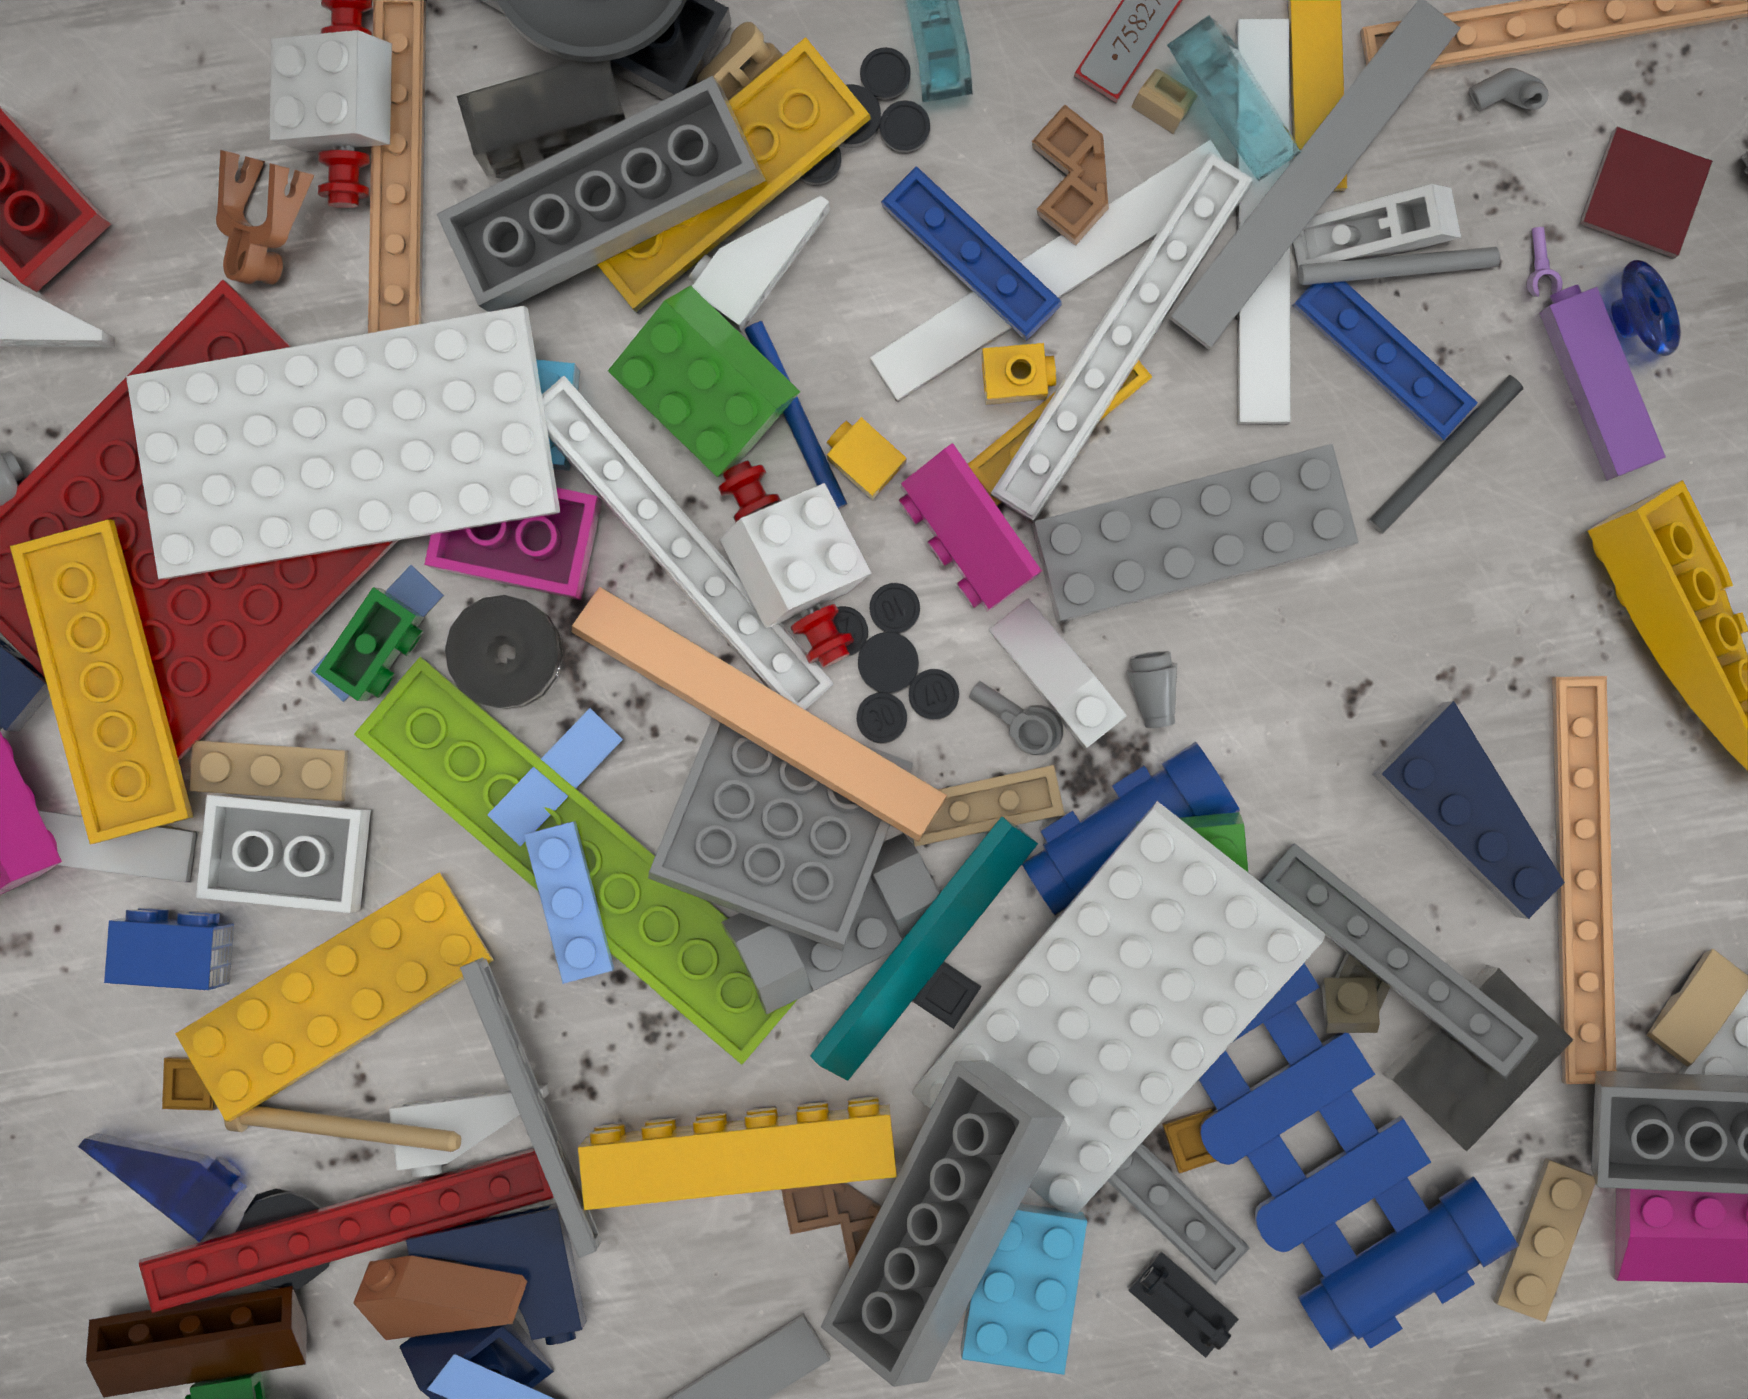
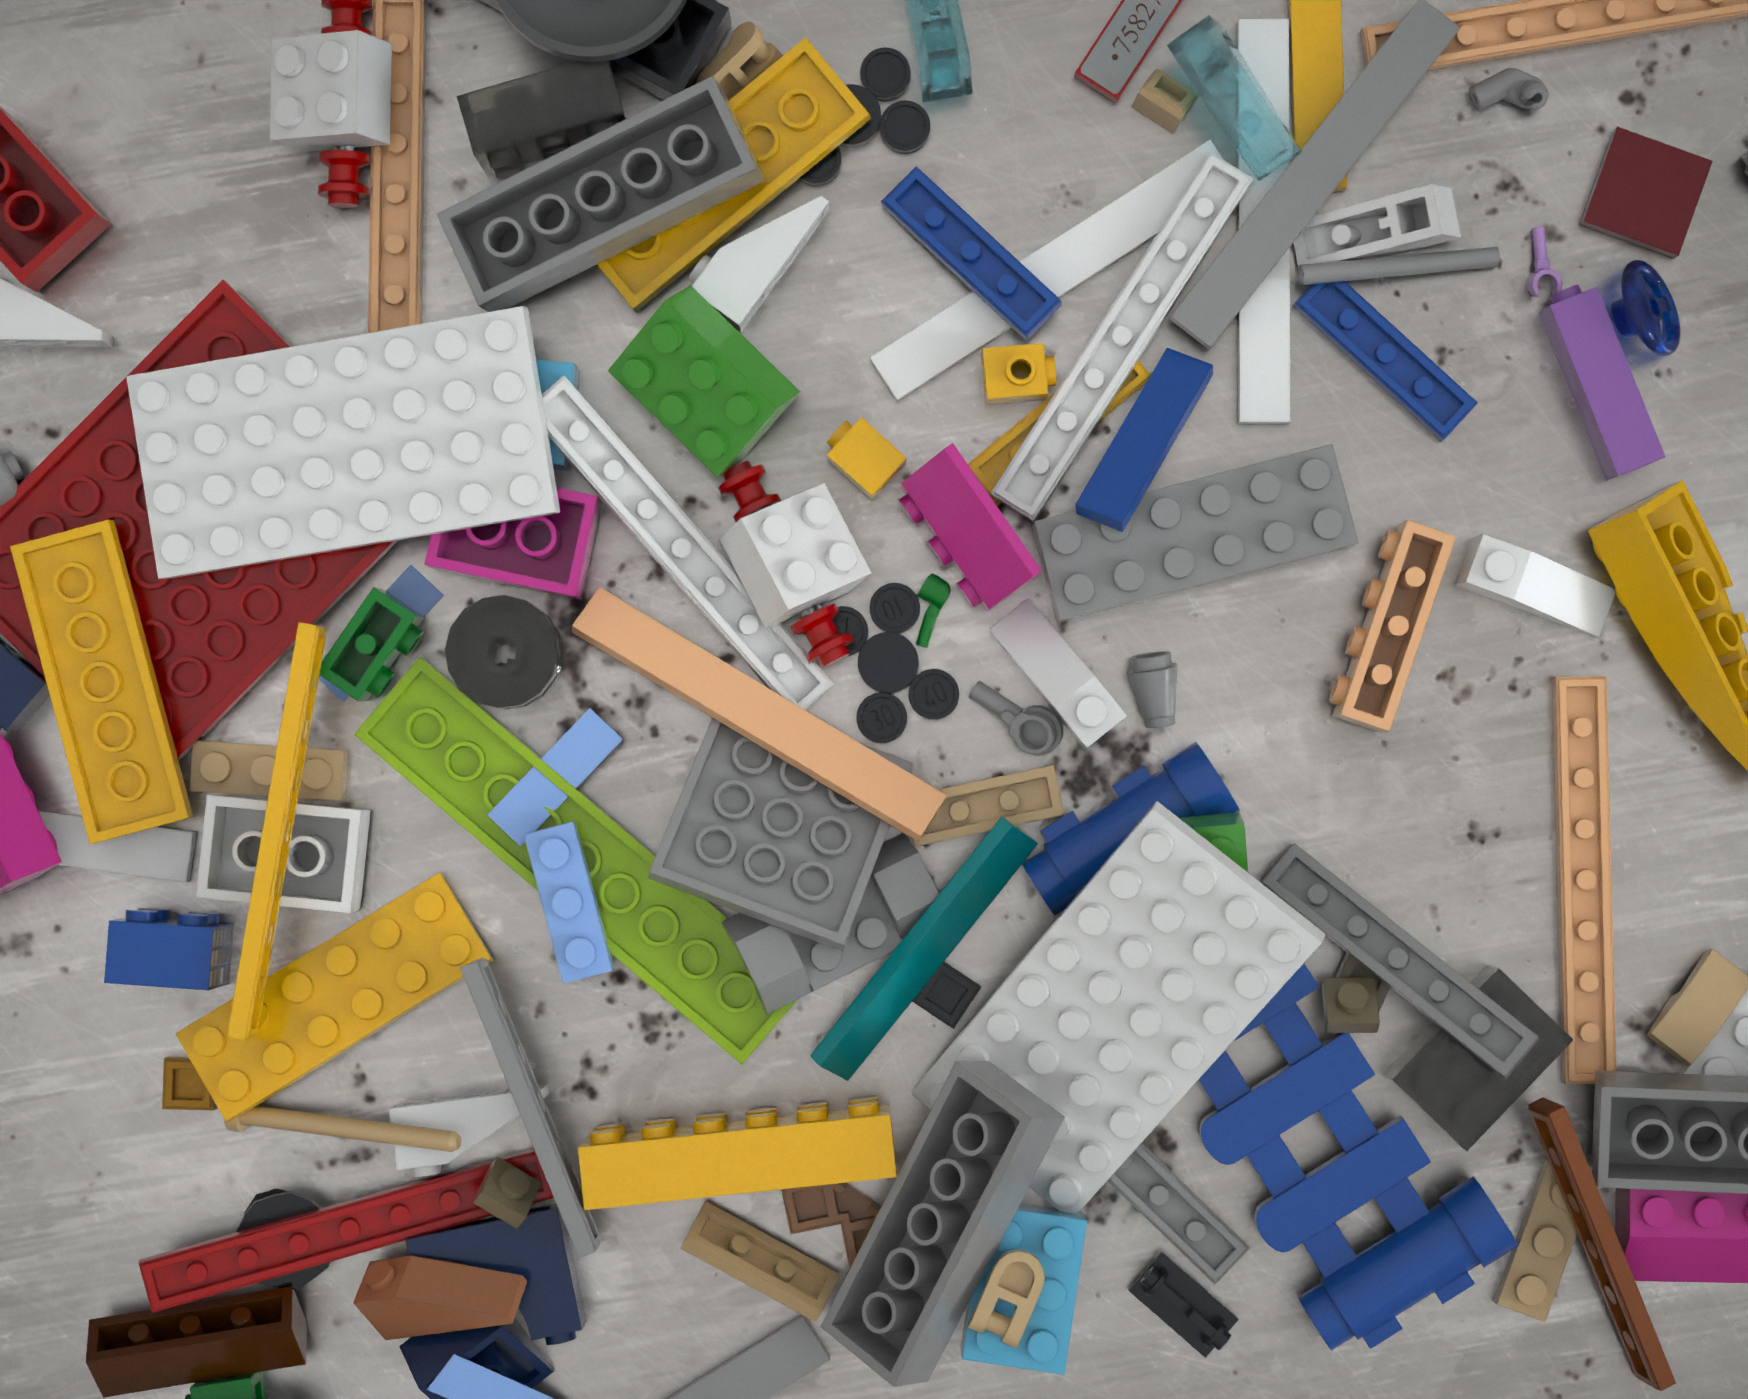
clear blue slope [78,1133,247,1242] -> none
nougat piece [216,150,314,285] -> none
blue bar [744,321,847,509] -> none
medium nougat tile [1032,105,1109,246] -> none
pearl gold tile [1162,1107,1217,1174] -> none
dark grey bar [1369,375,1524,534] -> none
dark blue wedge [1372,701,1565,919] -> none
none -> yellow tile [227,622,327,1040]
none -> dark tan plate [473,1156,541,1229]
none -> tan plate [680,1201,840,1322]
none -> green hand [916,573,951,648]
none -> tan plate [967,1248,1045,1348]
none -> blue tile [1075,348,1213,532]
none -> light nougat brick [1329,520,1456,732]
none -> white slope [1455,534,1616,638]
none -> dark orange tile [1527,1097,1676,1391]

